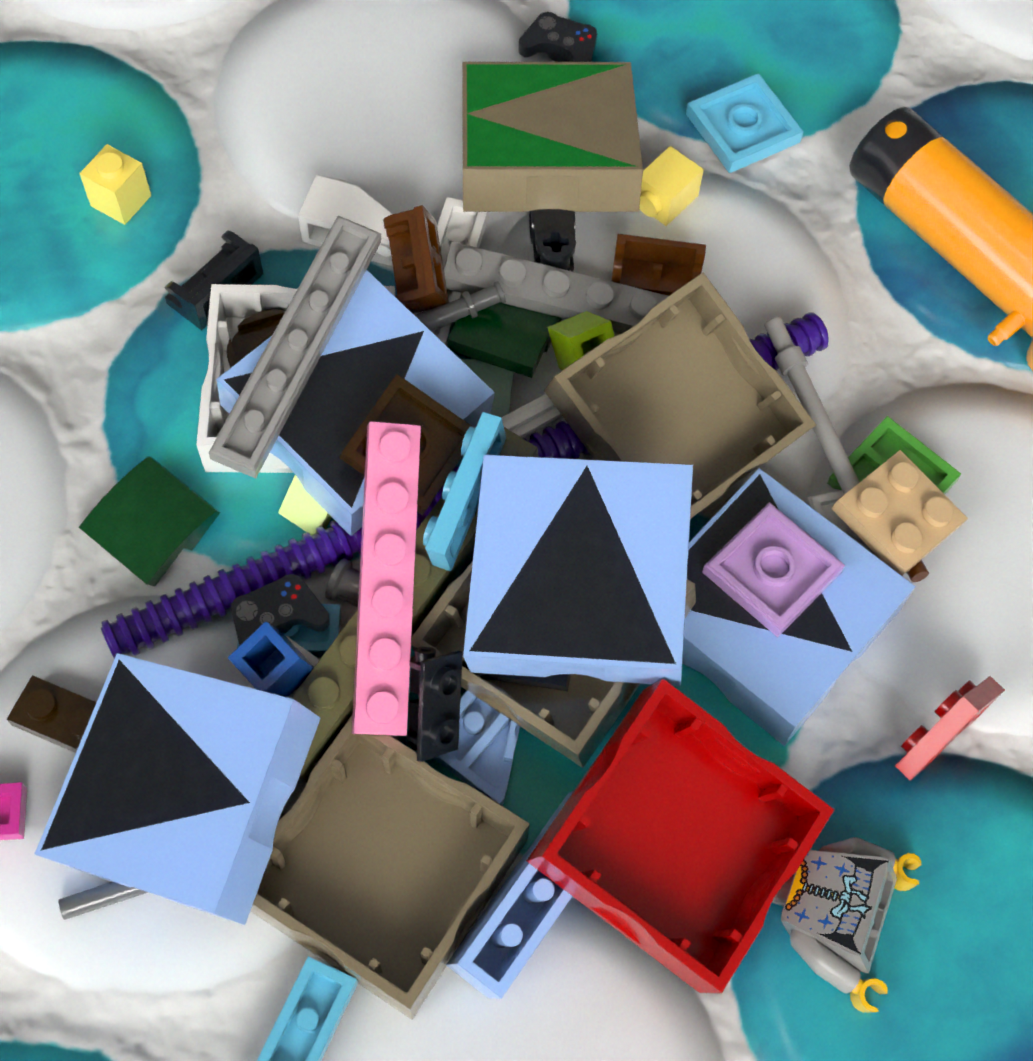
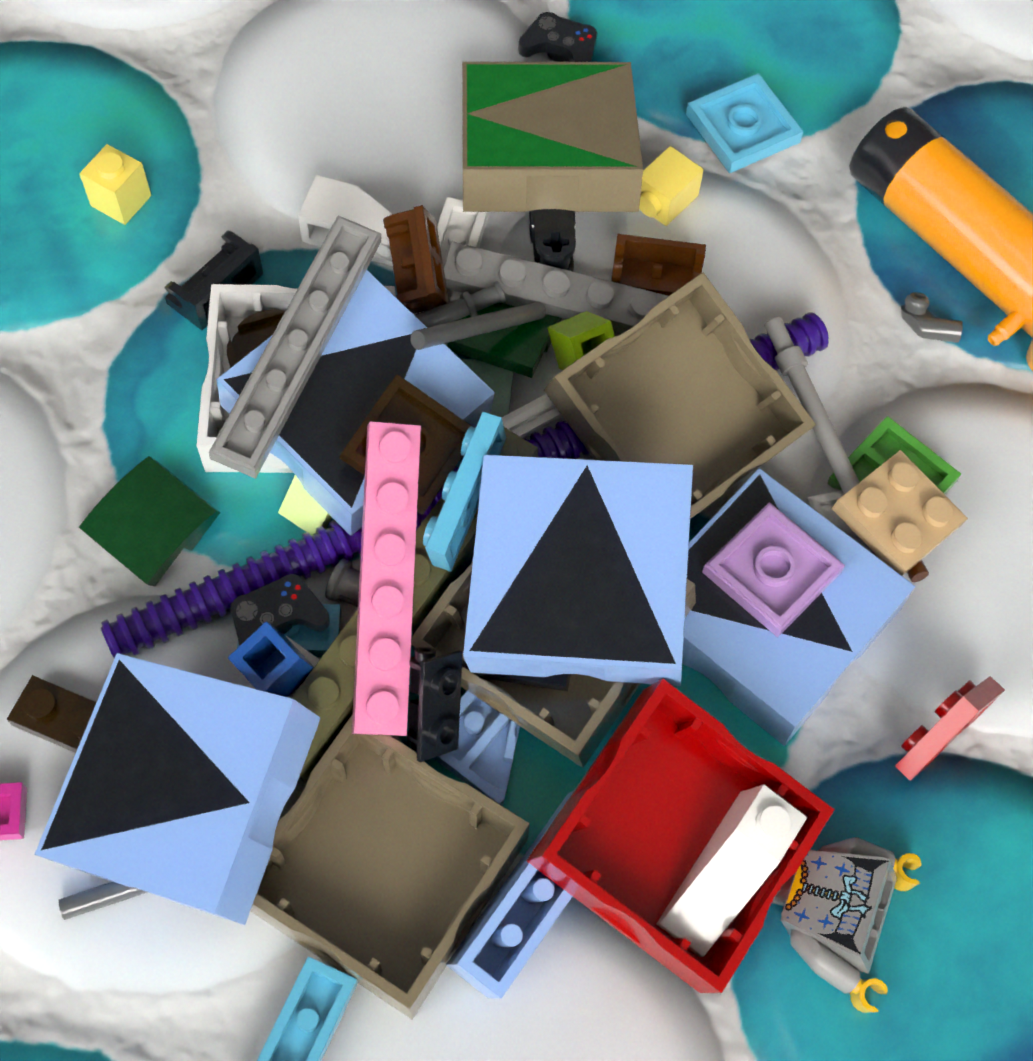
none -> dark grey bar [410,302,546,350]
none -> white slope [656,785,807,957]
none -> dark grey arm [901,292,963,343]

